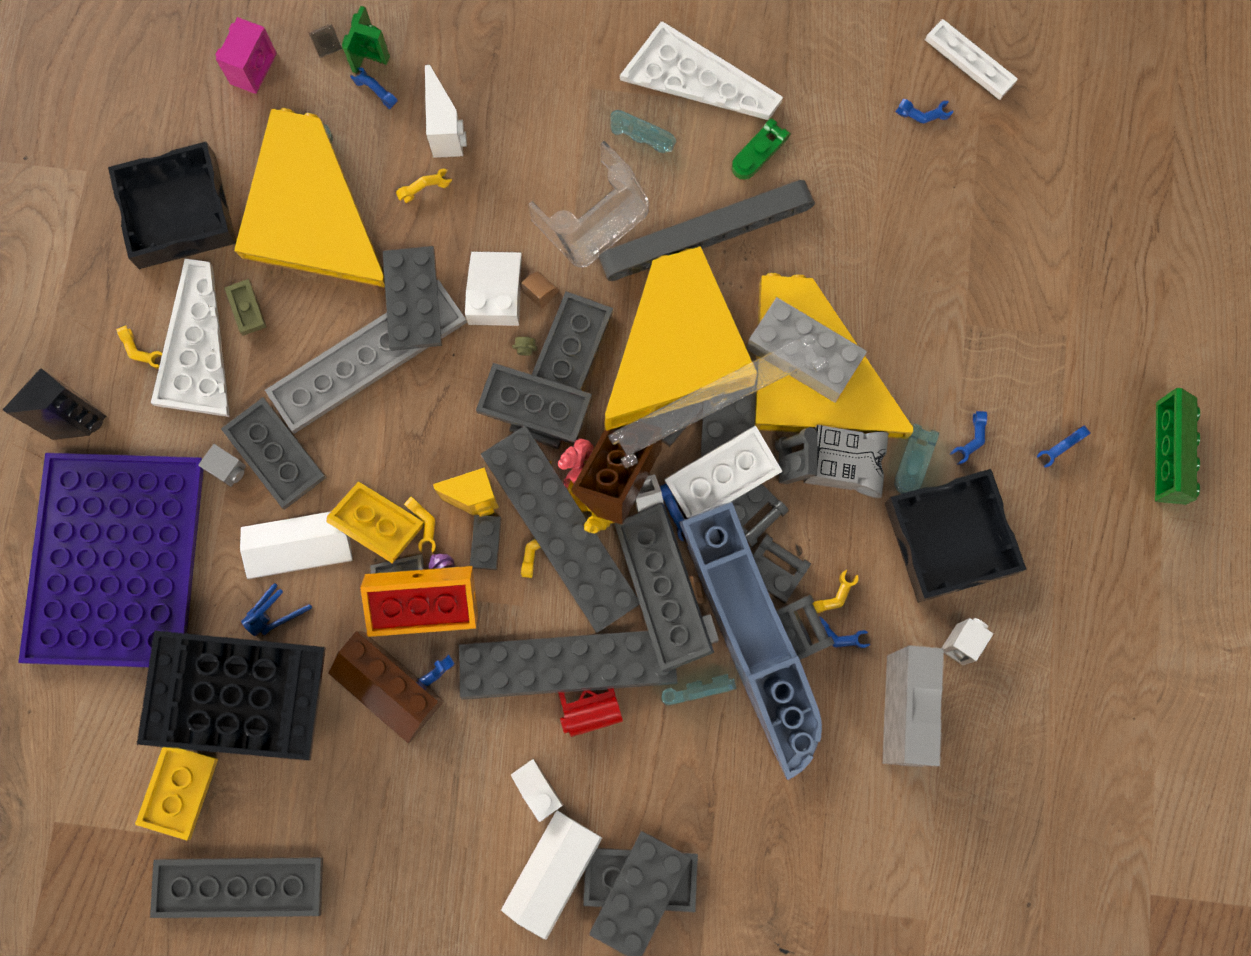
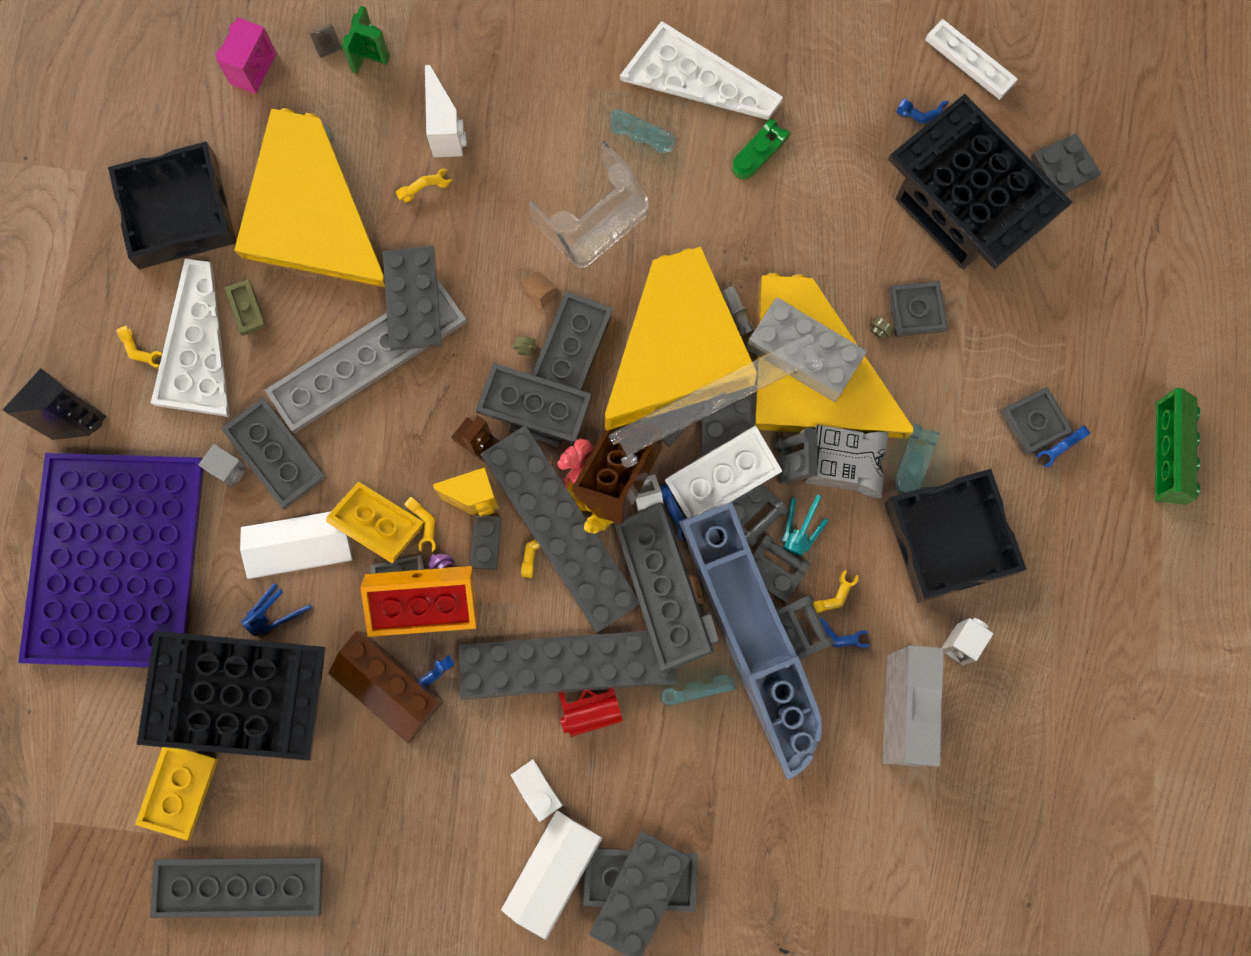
blue arm [350,67,398,110] -> none
white slope [465,252,522,326] -> none
dark grey beam [599,180,815,281] -> none
blue arm [950,411,987,465] -> none
none -> reddish brown bracket [451,416,500,464]
none -> light grey axle [722,287,755,338]
none -> teal plant [781,495,828,556]
none -> olive plate [870,317,894,339]
none -> black wedge [888,94,1073,270]
none -> dark grey plate [888,281,948,337]
none -> dark grey plate [1000,387,1074,456]
none -> dark grey plate [1031,133,1101,194]

